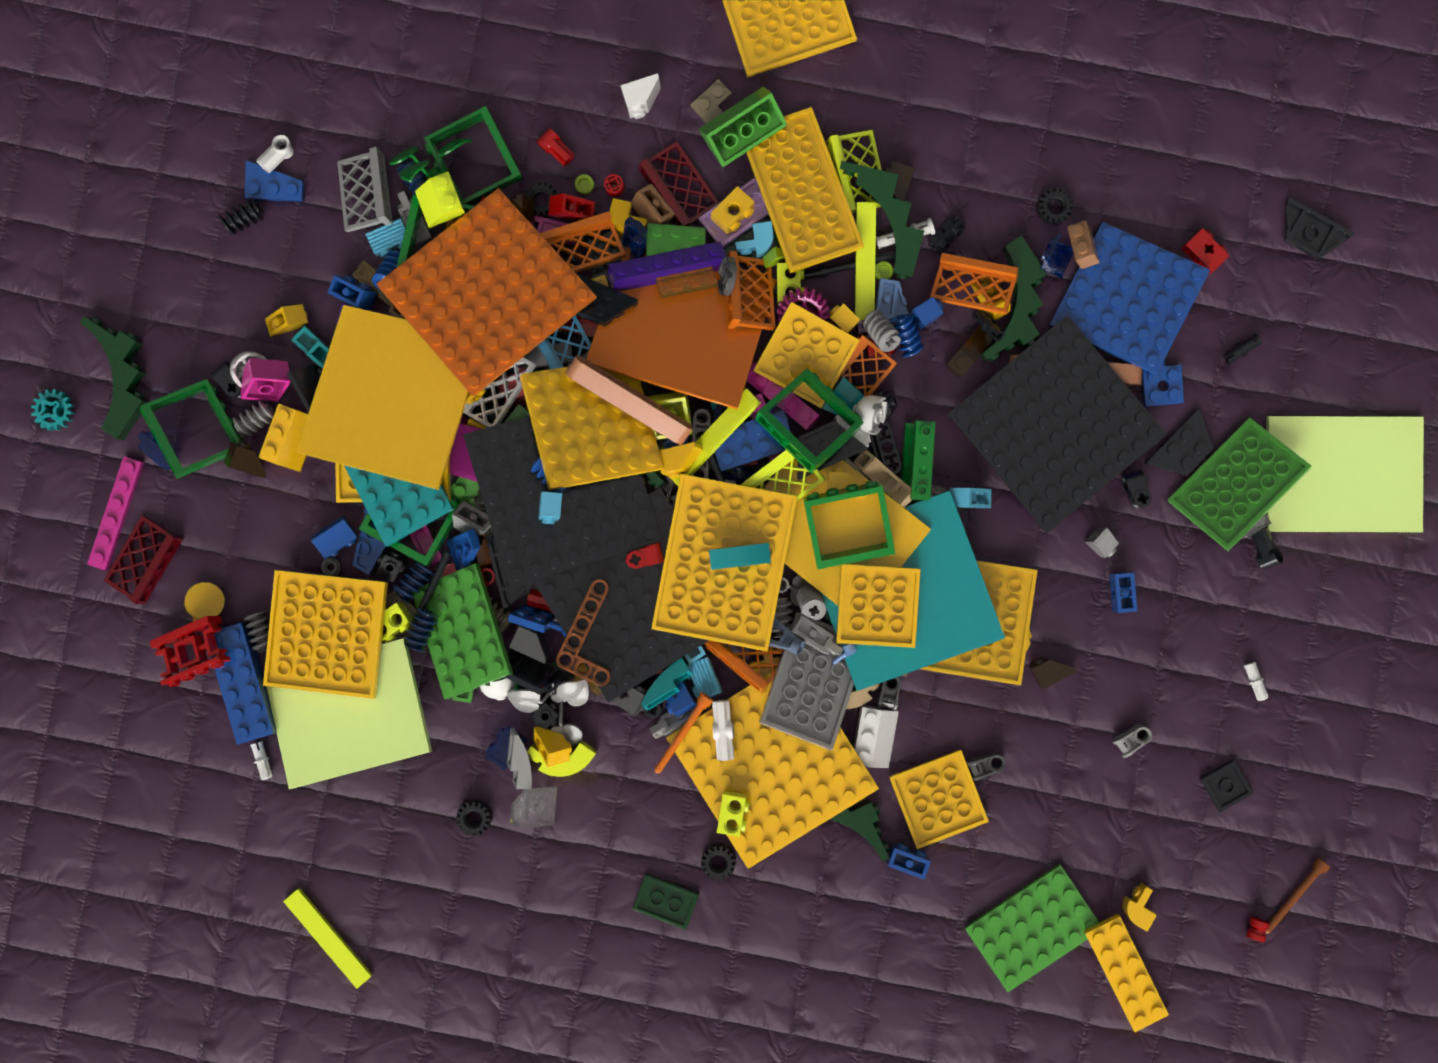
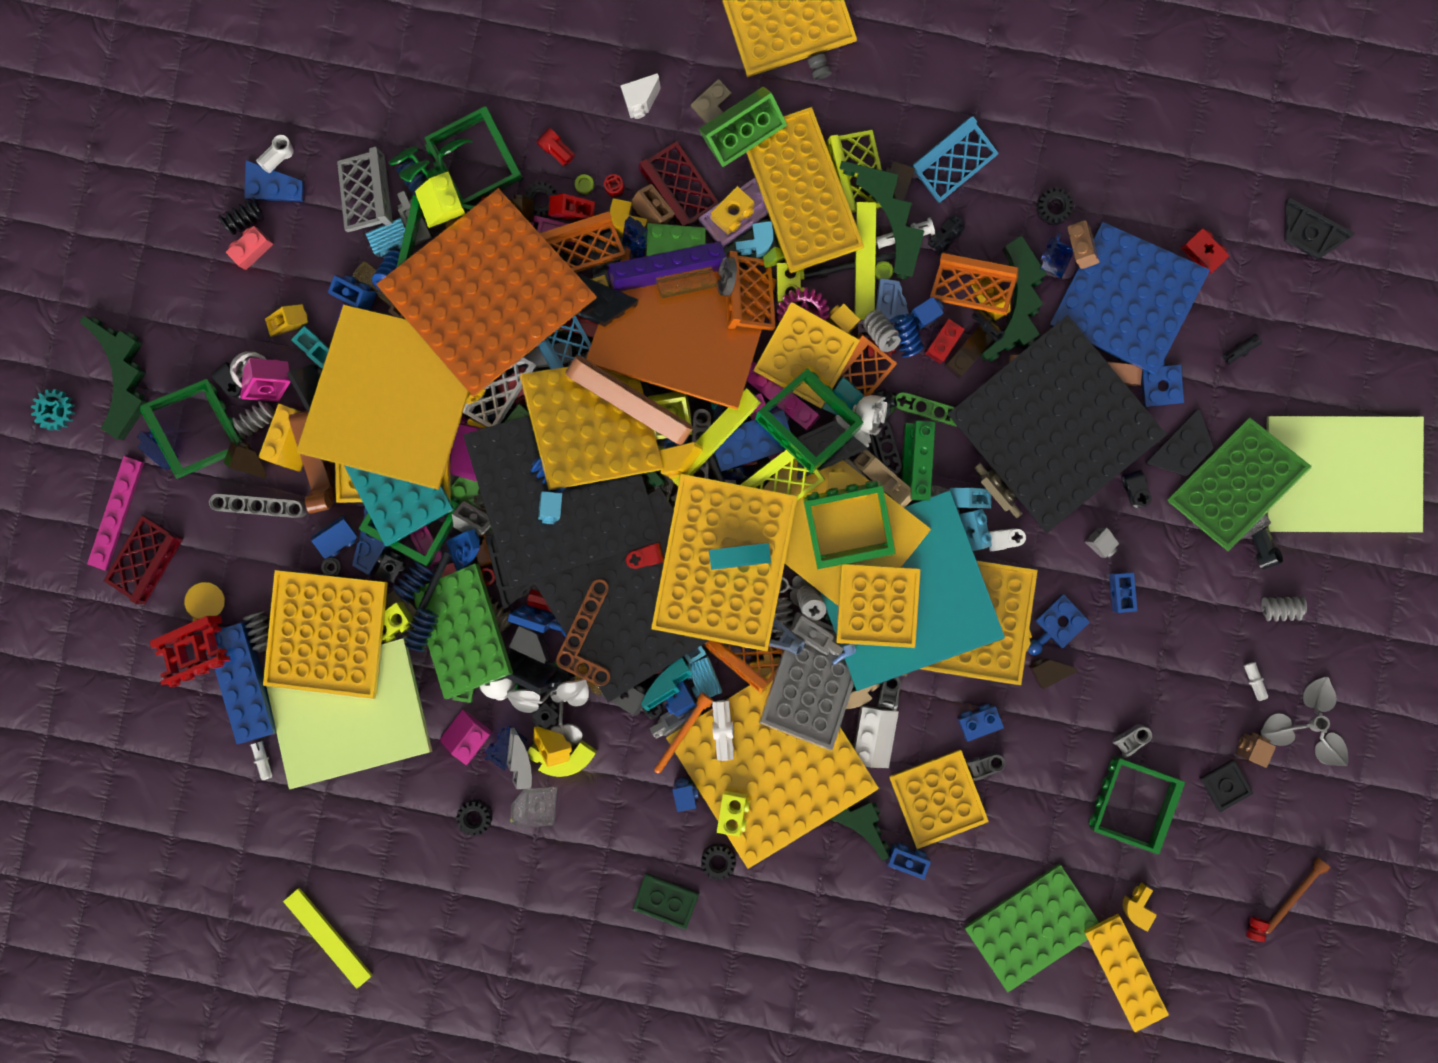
none -> light grey beam [209,494,307,518]
none -> coral brick [226,226,274,270]
none -> dark orange beam [289,410,336,514]
none -> dark pink slope [440,709,493,765]
none -> blue brick [672,777,699,812]
none -> dark grey wheel [807,54,832,81]
none -> bright green beam [895,392,957,427]
none -> dark azure fence [910,116,999,203]
none -> red brick [924,319,965,364]
none -> blue brick [957,703,1004,742]
none -> medium azure brick [959,509,992,551]
none -> dark tan plate [974,463,1022,518]
none -> white piece [989,528,1026,551]
none -> blue plate [1028,594,1090,655]
none -> green window [1088,756,1185,855]
none -> medium nougat brick [1236,733,1276,768]
none -> light grey plant [1260,677,1348,766]
none -> light grey piece [1261,596,1307,621]

